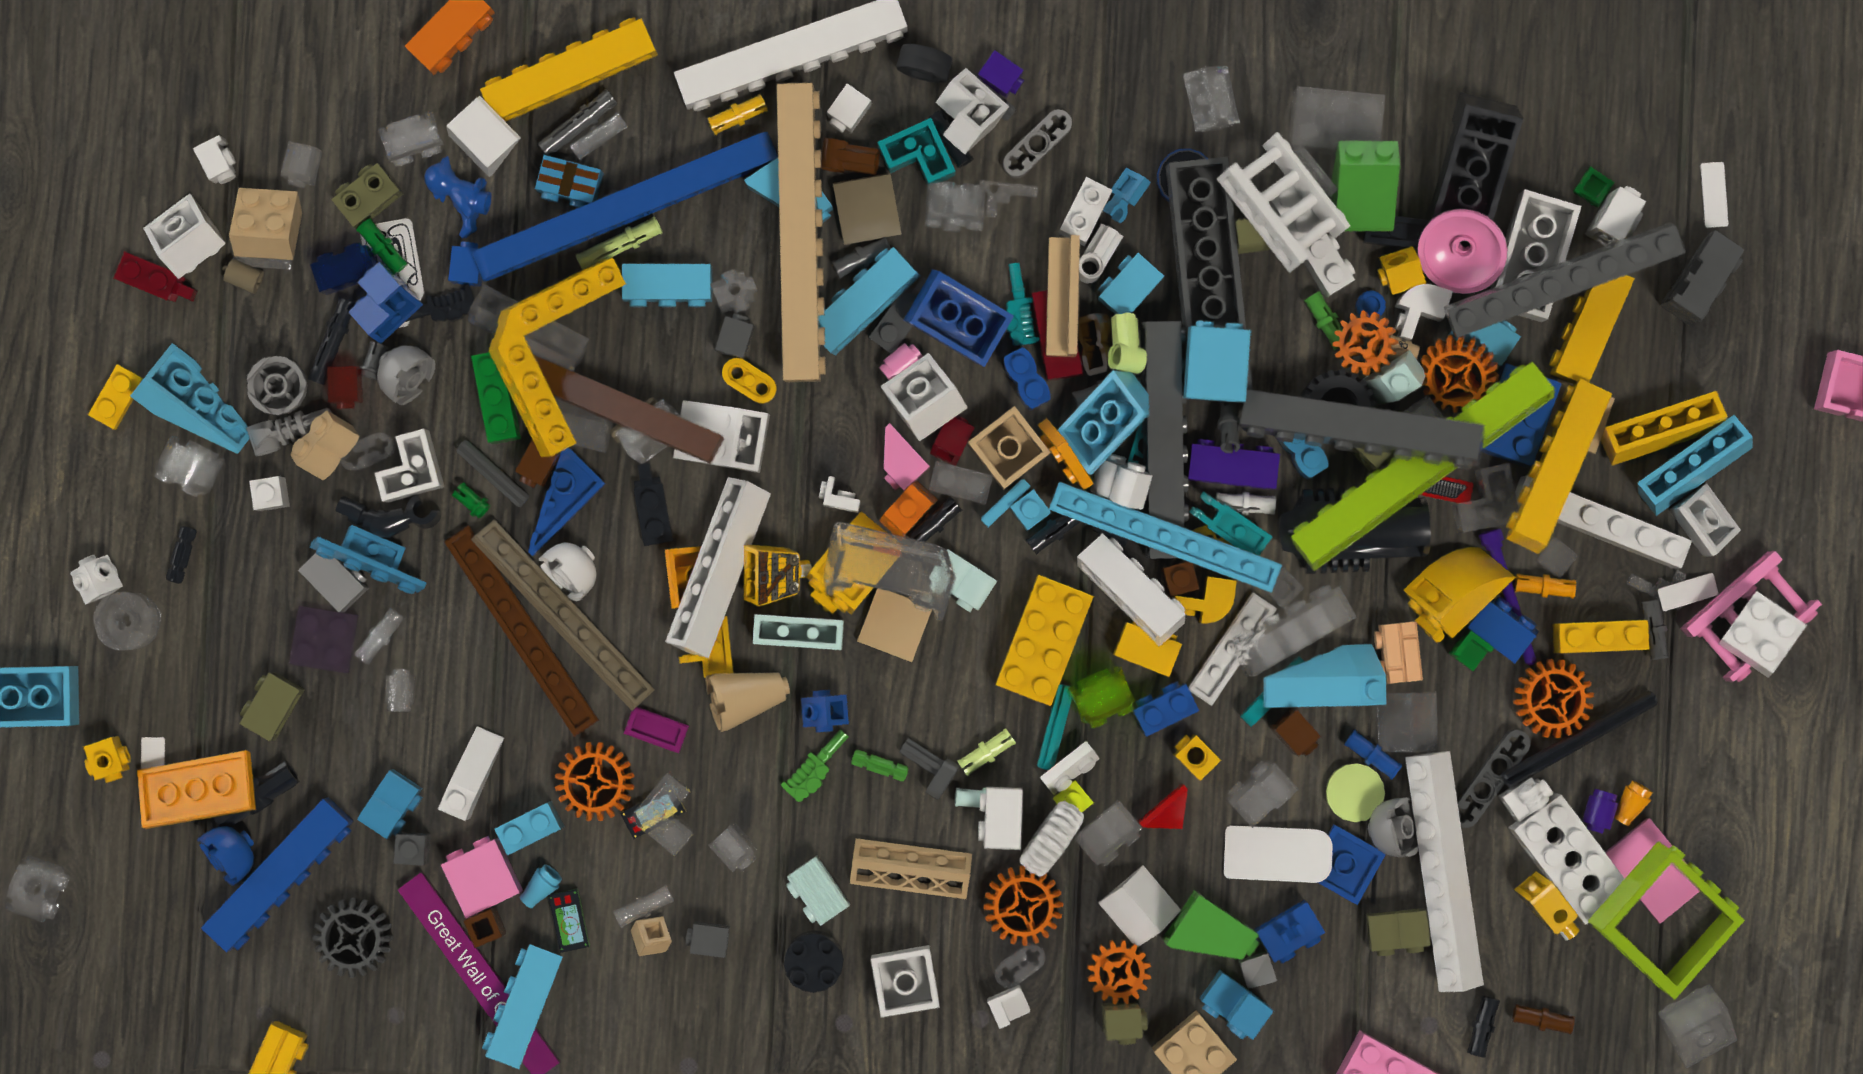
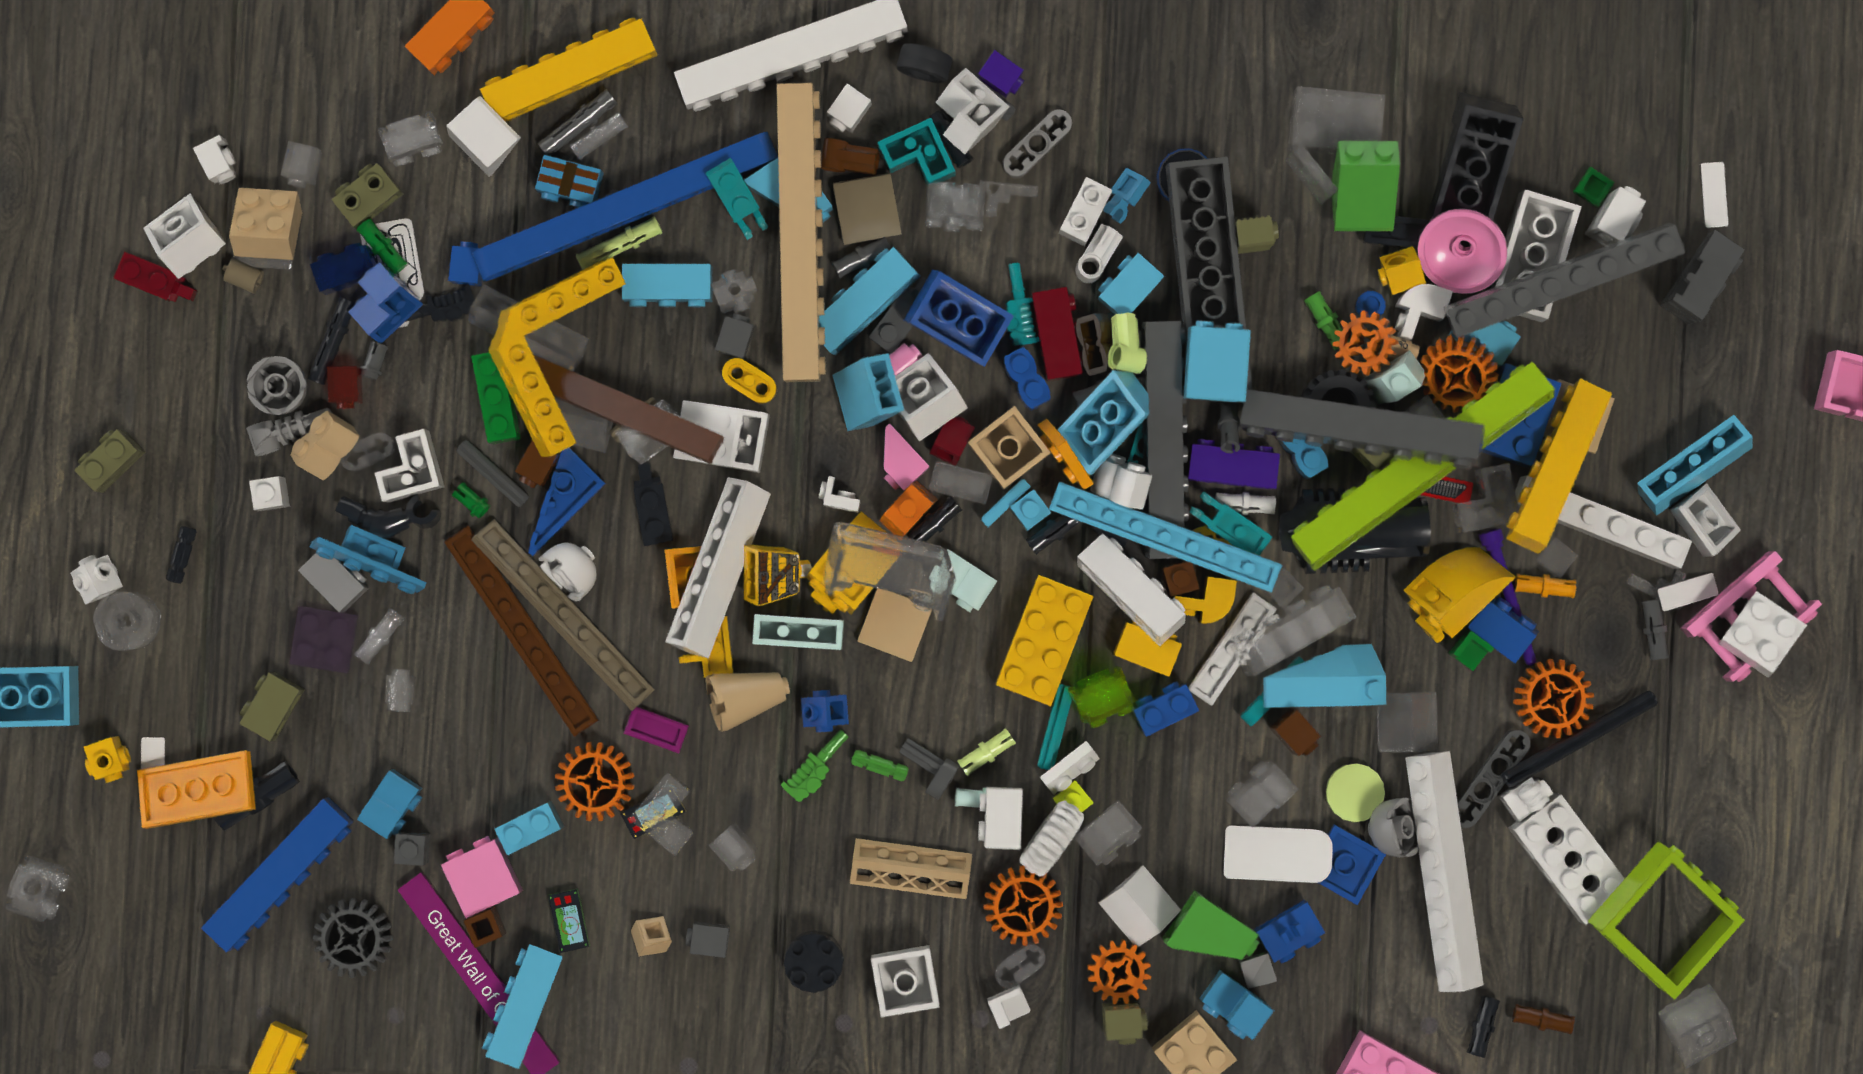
yellow plate [88,364,144,430] -> none
medium azure wedge [130,343,250,454] -> none
clear brick [155,435,225,497] -> none
blue cylinder [197,826,254,886] -> none
light grey cylinder [377,345,435,405] -> none
blue animal [424,156,492,239] -> none
white slope [438,726,504,821] -> none
medium azure cone [519,864,562,908] -> none
clear pin [613,885,674,928] -> none
yellow pin [707,94,768,135] -> none
light aqua brick [786,855,850,926] -> none
tan fence [1046,235,1080,357] -> none
red slope [1137,784,1188,829] -> none
yellow brick [1173,734,1221,781] -> none
clear brick [1183,66,1240,132] -> none
white fence [1217,132,1351,273] -> none
white brick [1269,185,1355,298] -> none
blue pin [1344,730,1402,780] -> none
olive brick [1366,908,1431,956] -> none
light nougat brick [1374,621,1423,684] -> none
yellow torso [1514,871,1579,940] -> none
yellow brick [1549,275,1635,384] -> none
yellow brick [1553,620,1649,653] -> none
dark purple brick [1582,789,1618,834] -> none
yellow brick [1601,391,1728,466] -> none
bright pink tile [1605,817,1700,924] -> none
light orange cone [1614,780,1653,826] -> none
none -> olive brick [74,429,145,493]
none -> teal hinge [705,158,768,240]
none -> medium azure brick [832,353,904,431]

